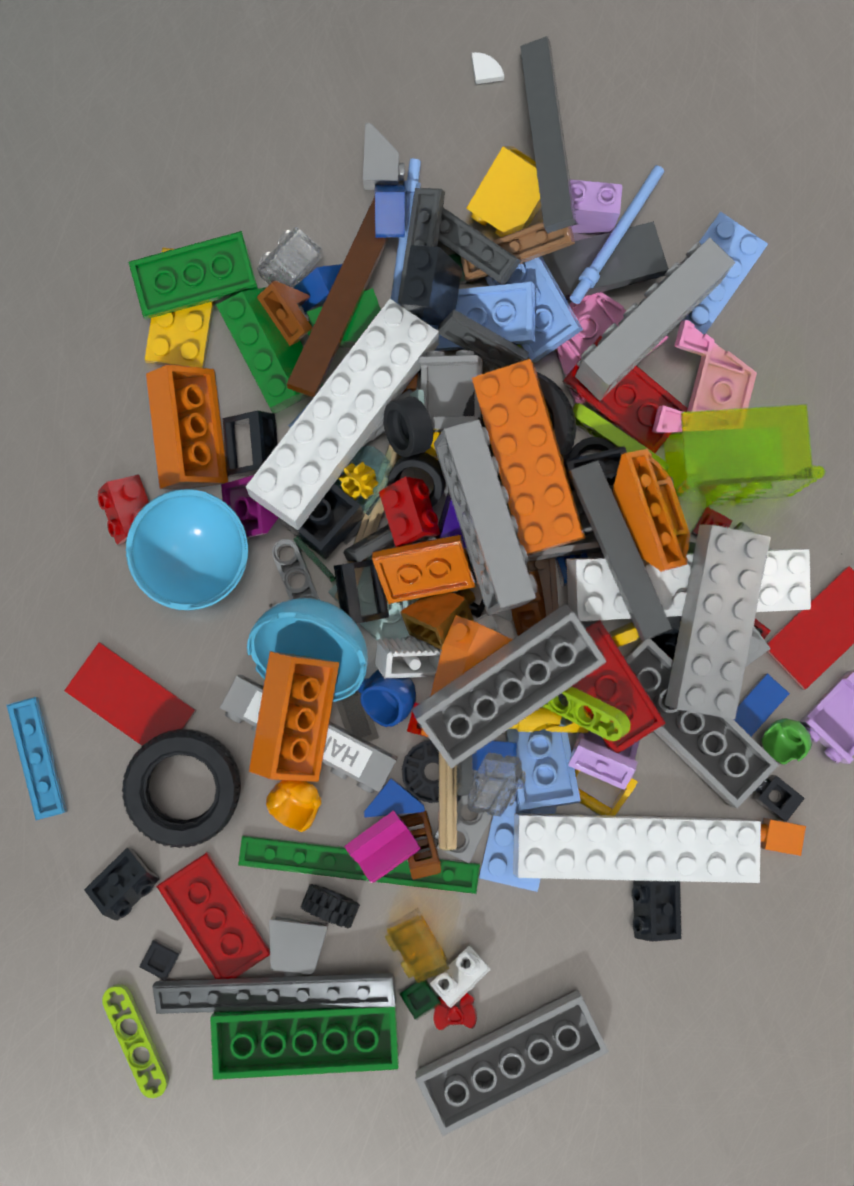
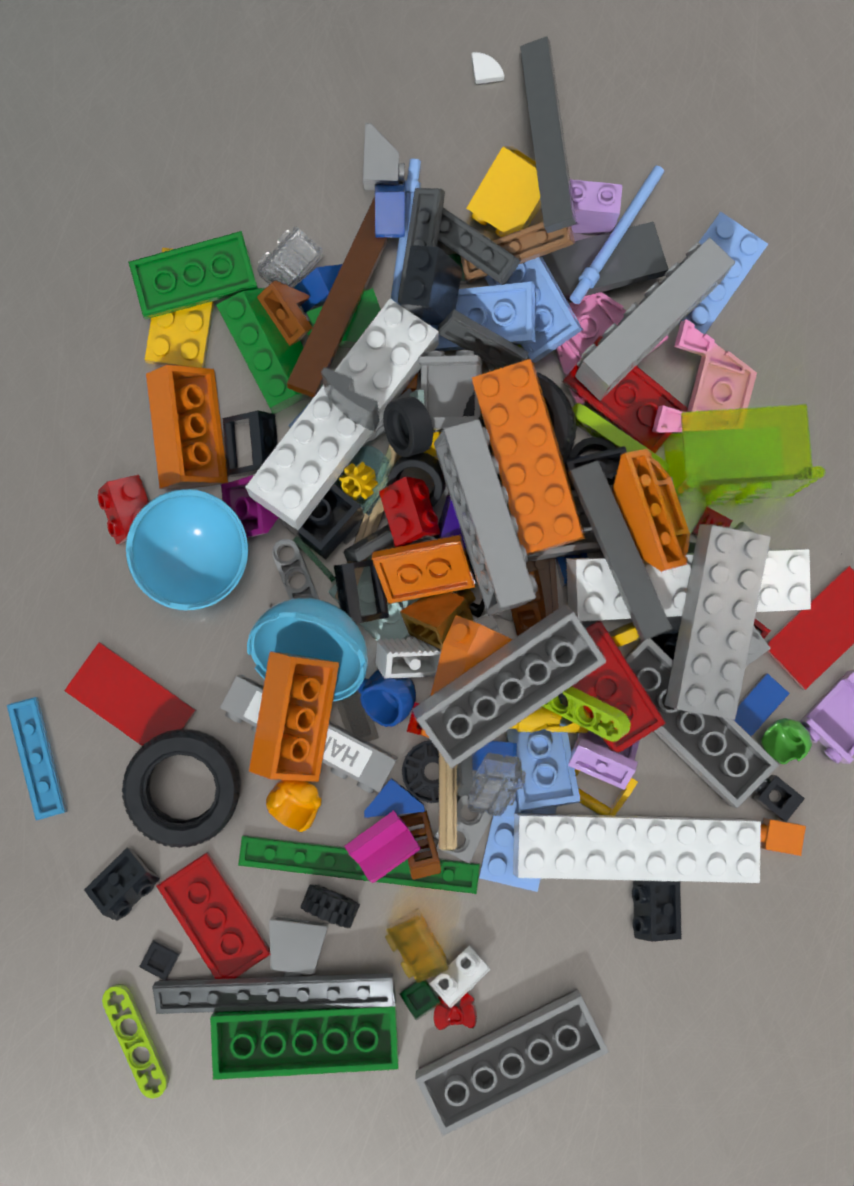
none -> dark grey slope [321,367,380,432]

